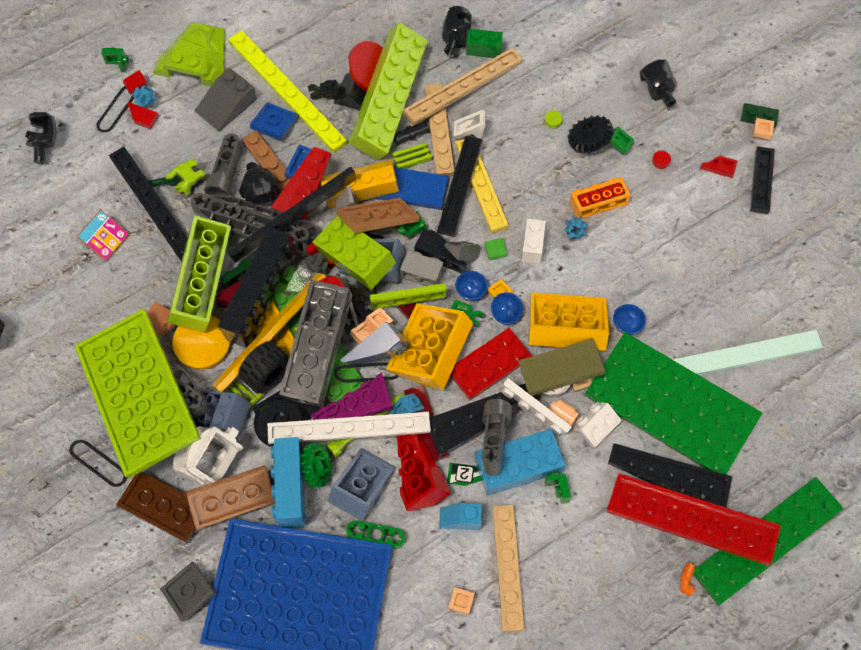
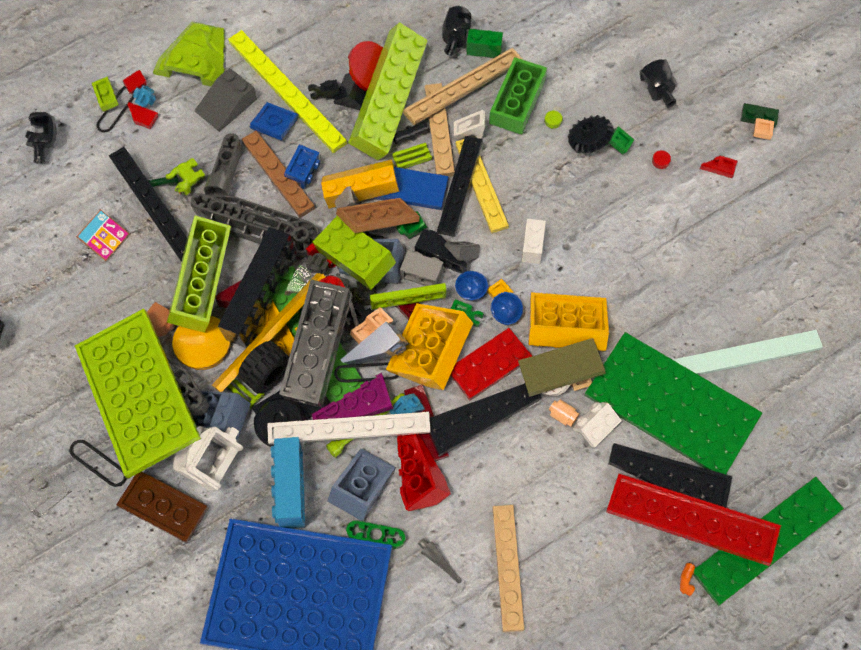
green bracket [101,47,129,72] -> none
dark grey tile [160,561,217,622] -> none
medium nougat tile [185,465,275,530] -> none
dark green plate [220,258,252,290] -> none
black tile [227,167,357,263] -> none
black piece [239,162,277,204] -> none
red wing [271,147,331,220] -> none
green gear [300,443,333,488] -> none
dark azure slope [439,503,481,530] -> none
sticker [447,462,481,486] -> none
light nougat plate [448,587,475,615] -> none
dark azure brick [474,429,565,496] -> none
dark grey beam [482,399,512,476] -> none
bright green tile [484,238,507,260] -> none
white plate [499,378,572,435] -> none
green bracket [544,472,571,504] -> none
dark azure gear [564,215,587,239] -> none
light orange brick [569,177,631,219] -> none
blue hat [613,304,646,335] -> none
black plate [750,146,775,214] -> none
none -> lime plate [92,76,119,112]
none -> dark grey piece [418,538,461,584]
none -> bright green brick [489,57,547,134]

